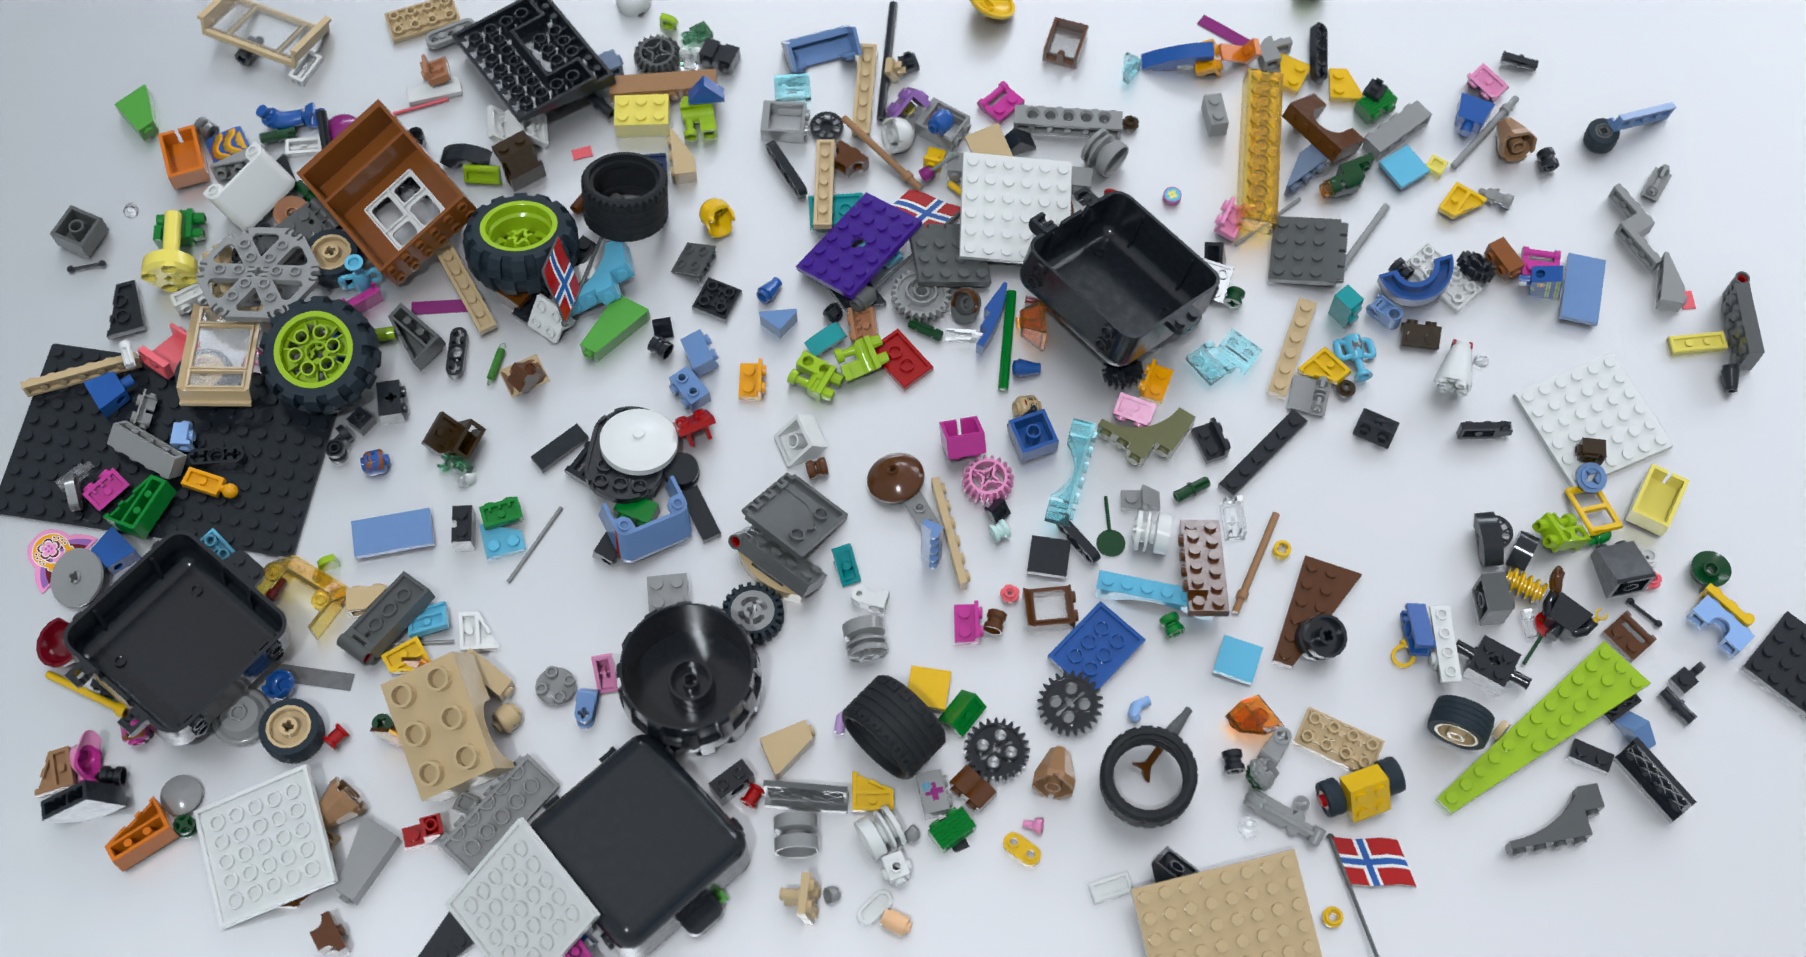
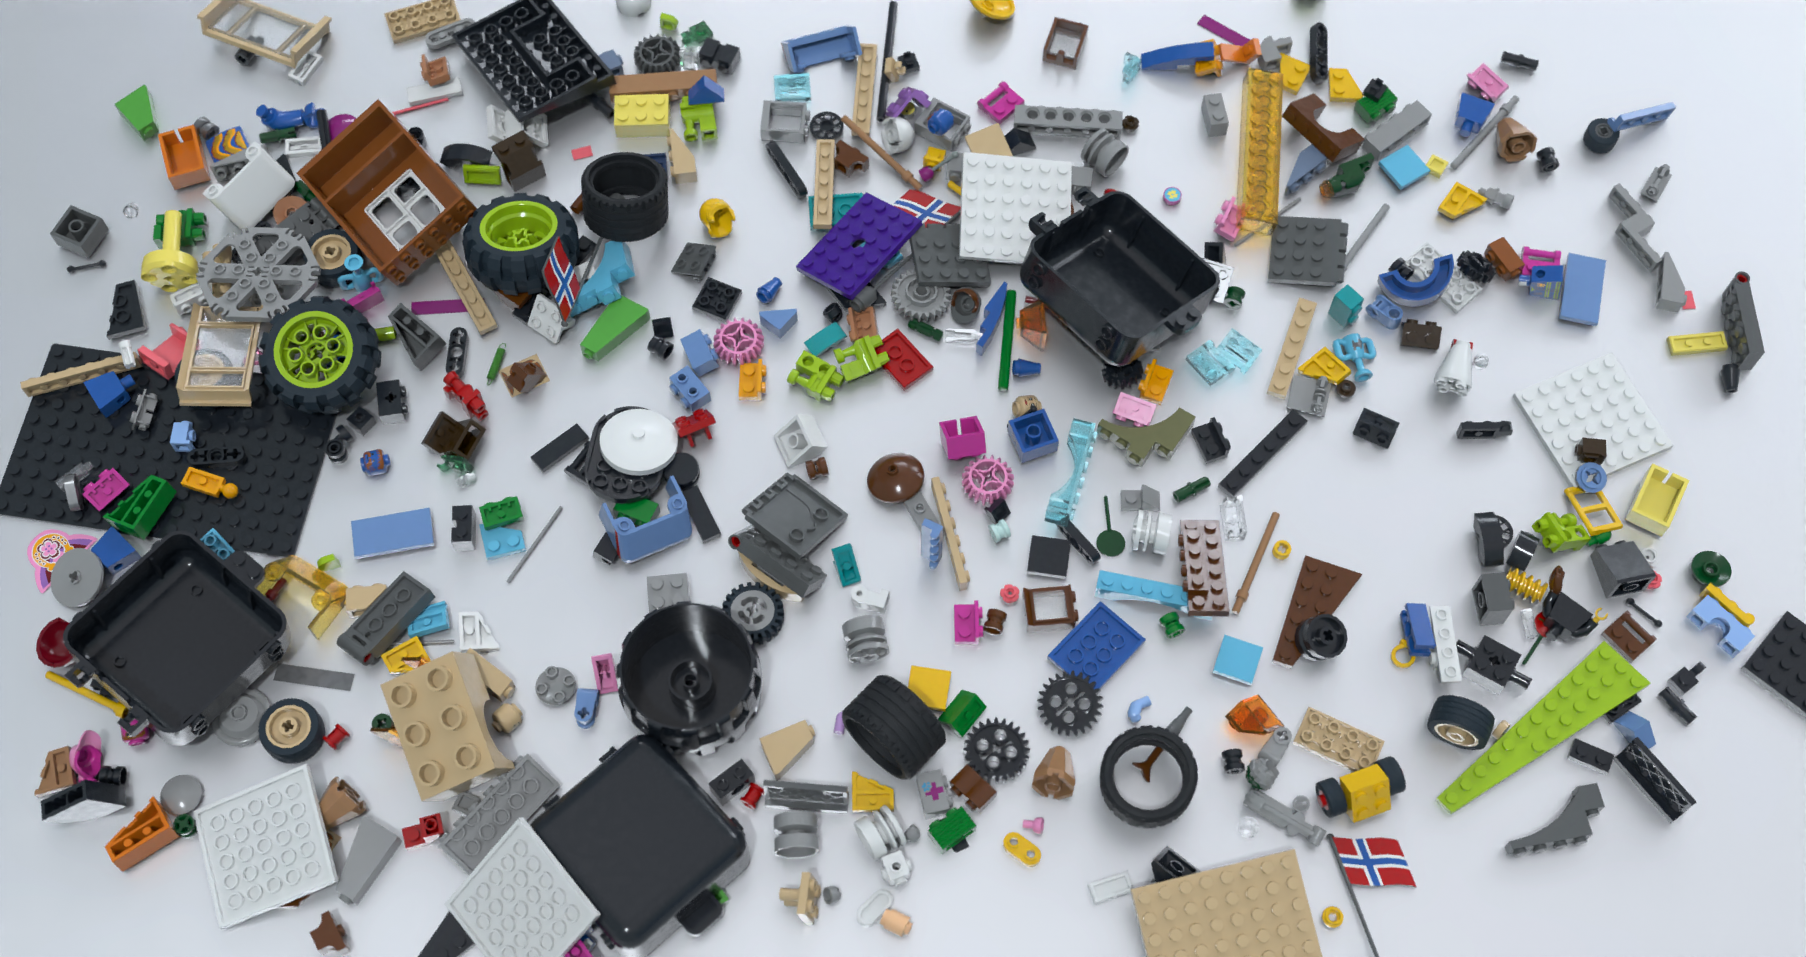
light grey brick [107,420,187,479] -> none
blue hair [261,669,295,700] -> none
none -> red hips [443,371,489,422]
none -> bright pink gear [713,317,764,366]

